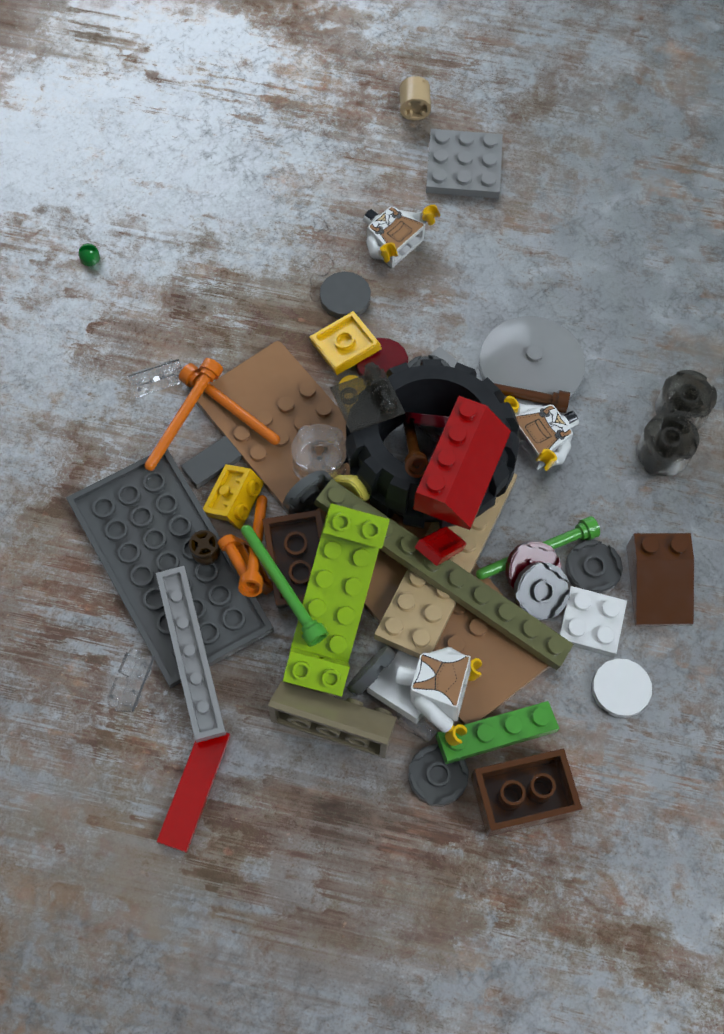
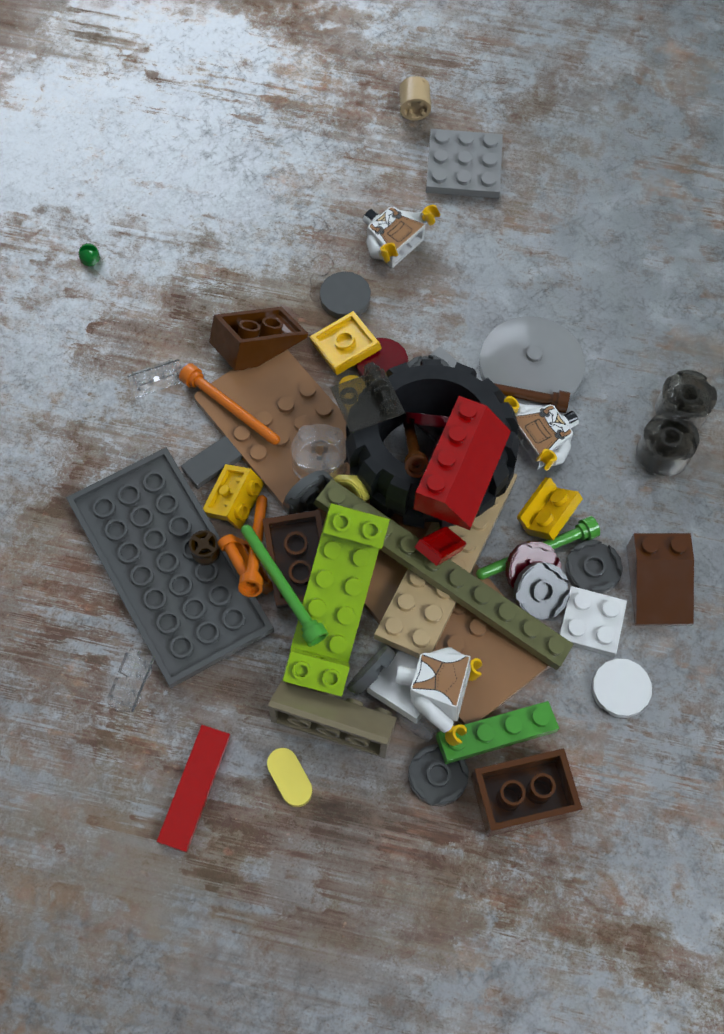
orange piece [145,358,223,471] -> none
light grey plate [156,566,226,743] -> none
none -> reddish brown slope [209,306,308,370]
none -> light yellow tile [267,748,312,807]
none -> yellow bracket [517,477,583,541]

